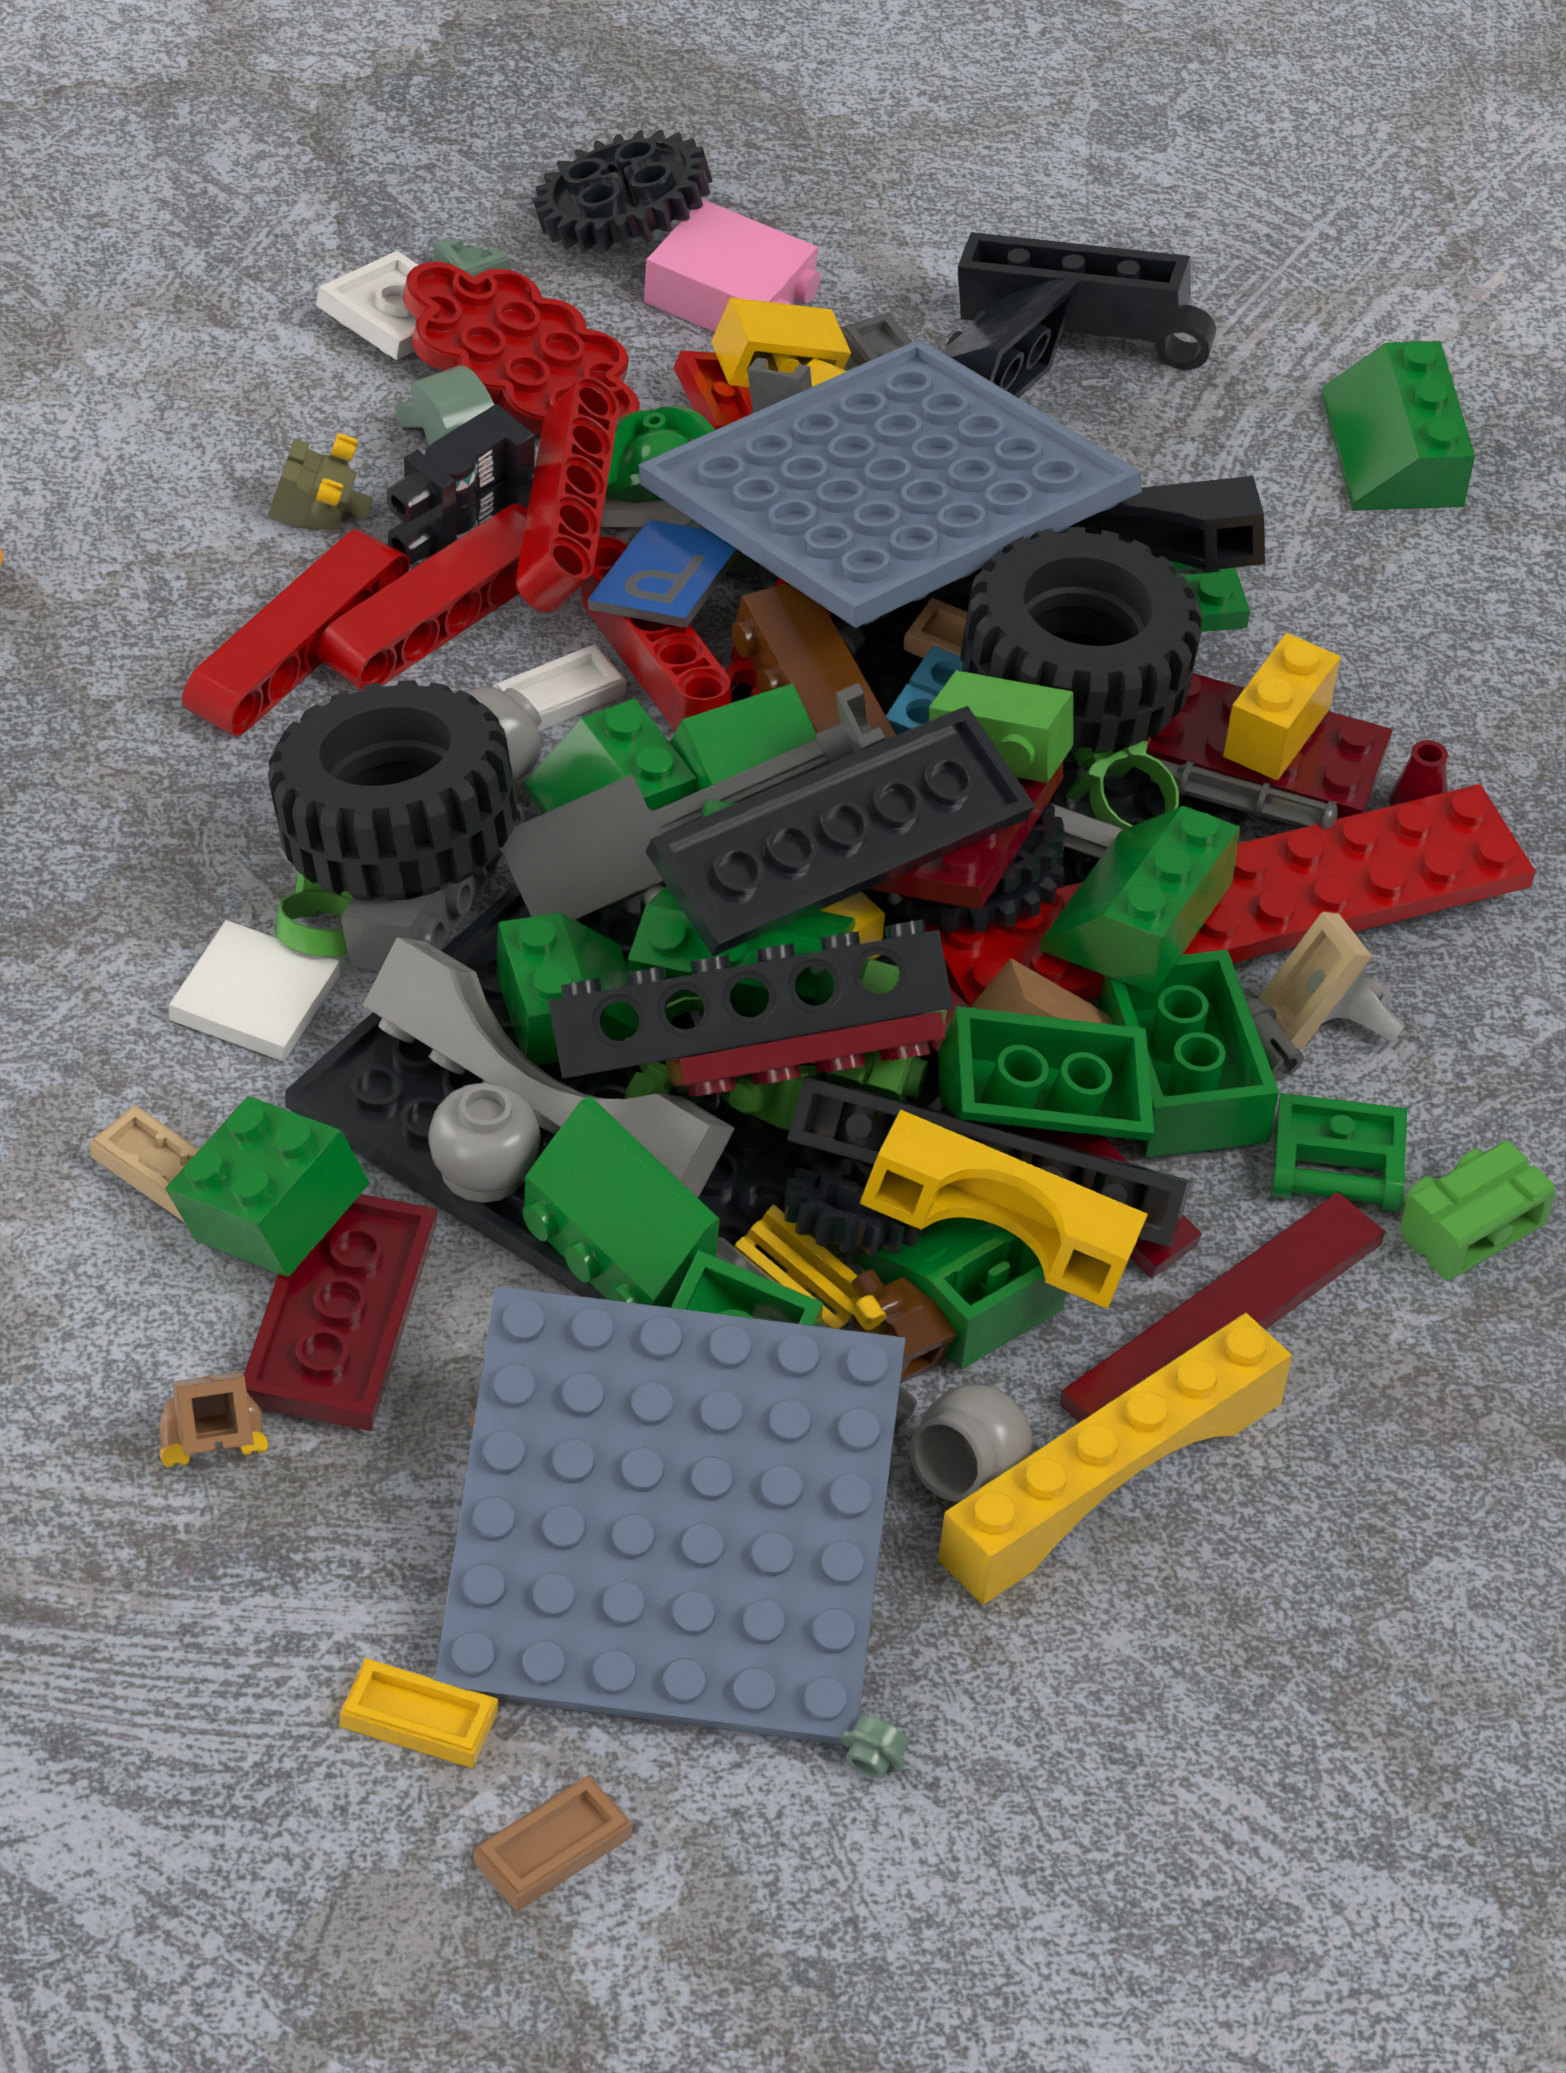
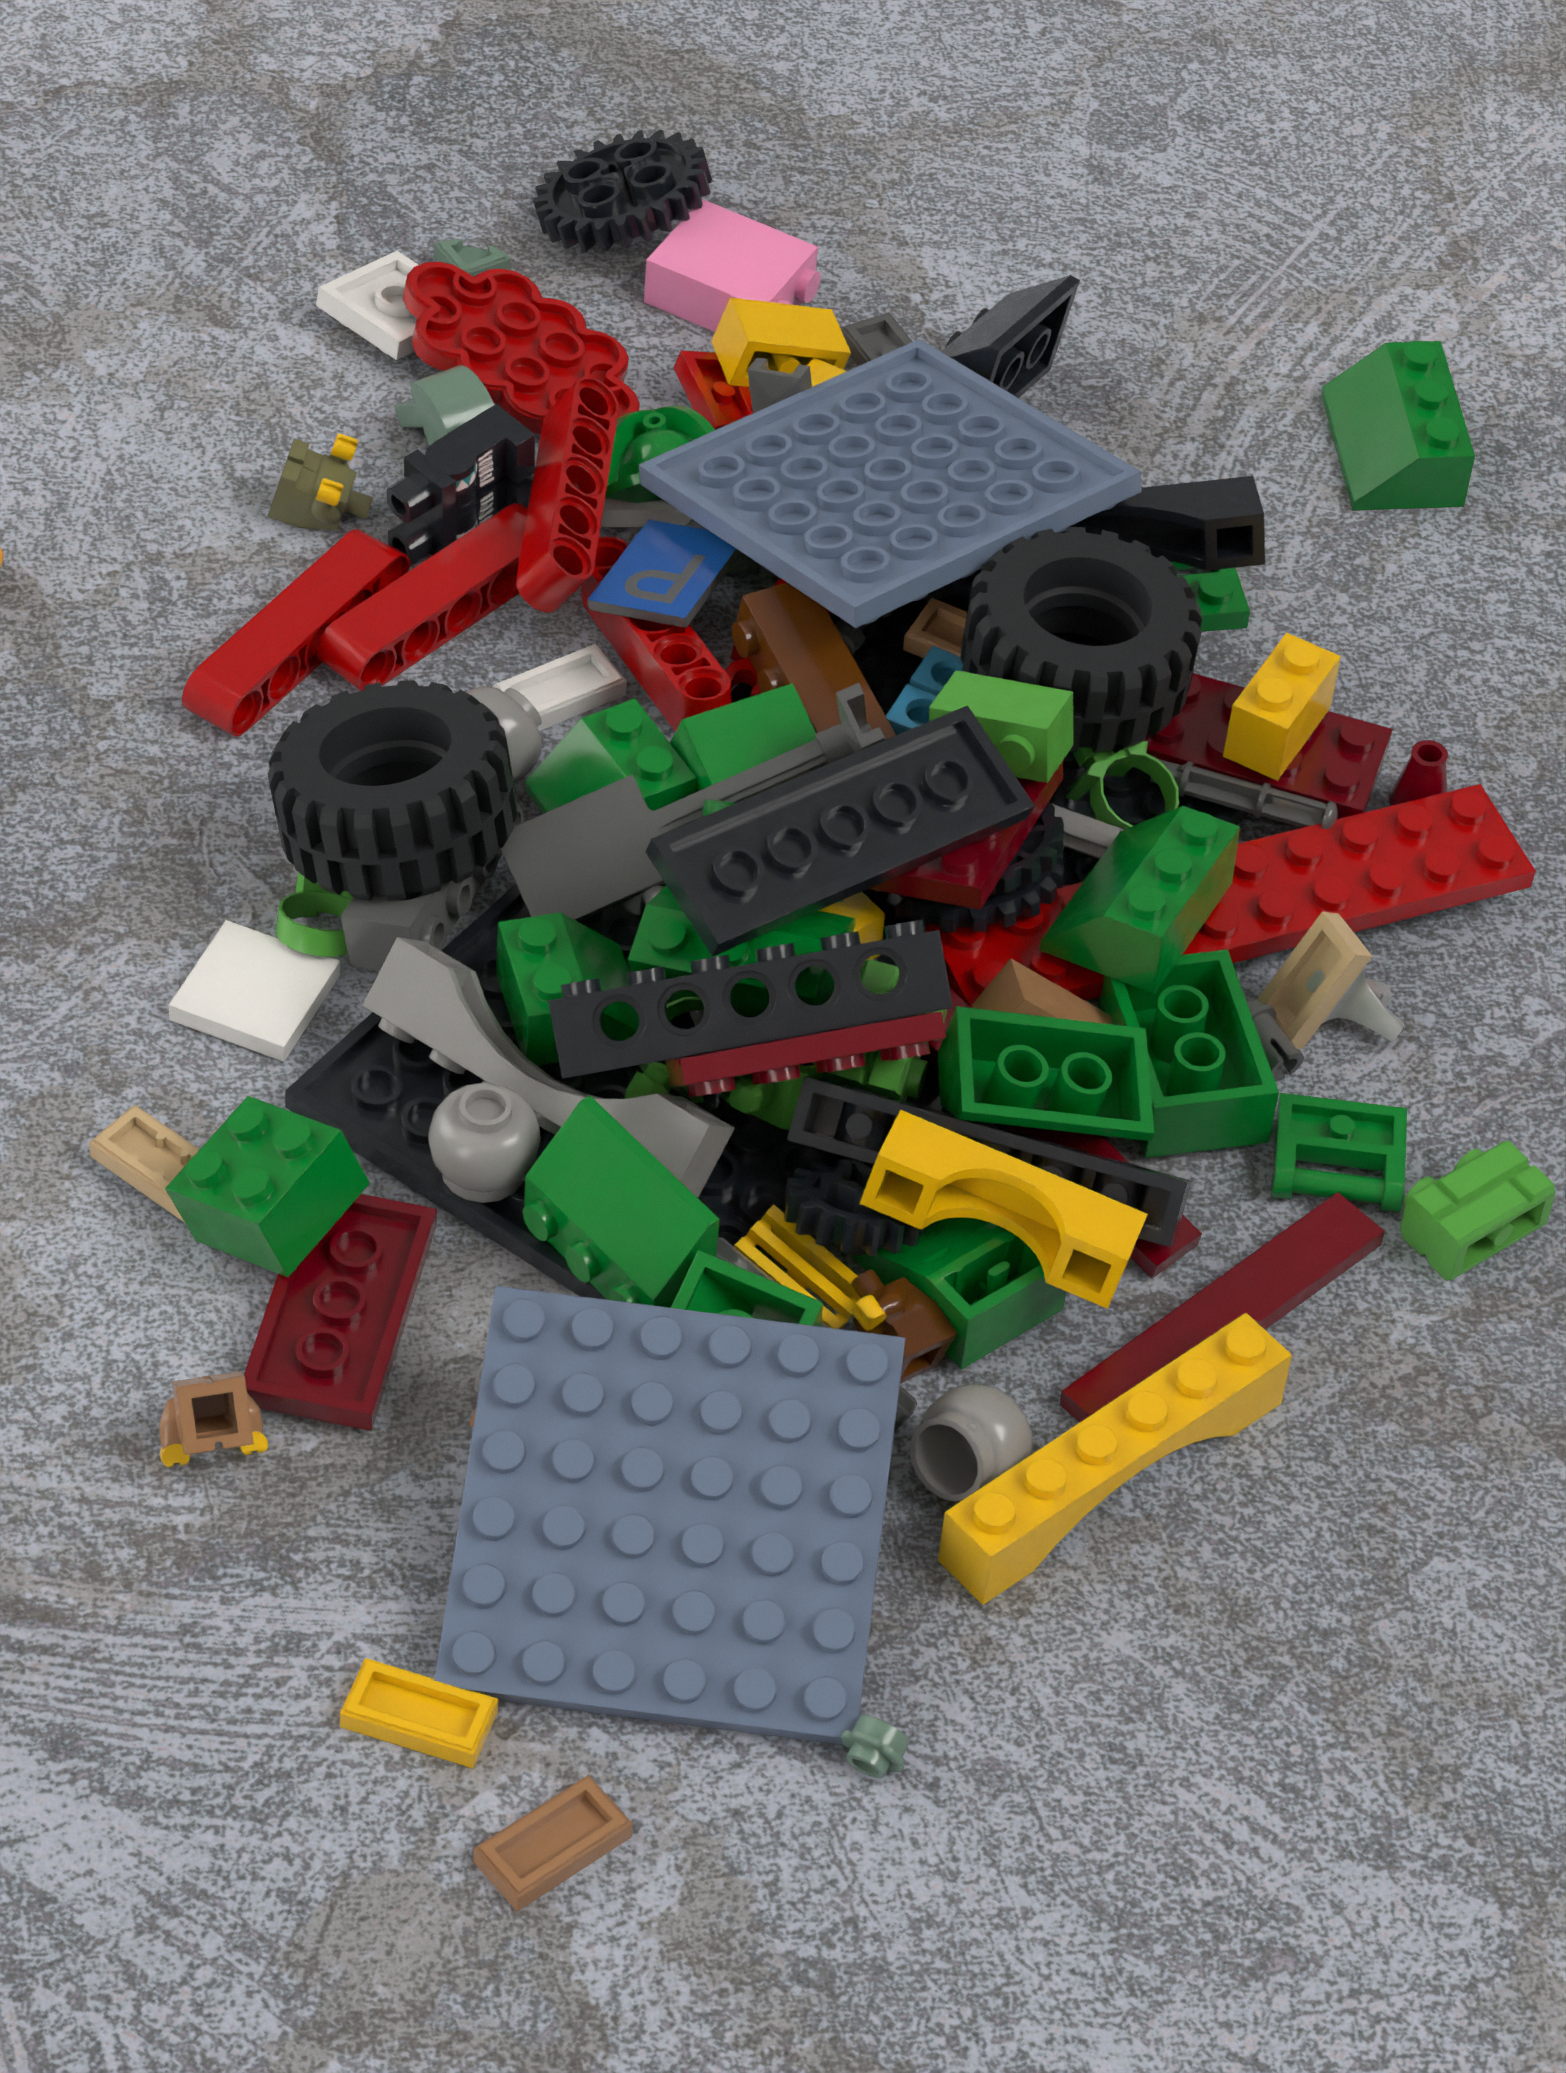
black hinge [957,232,1216,370] -> none

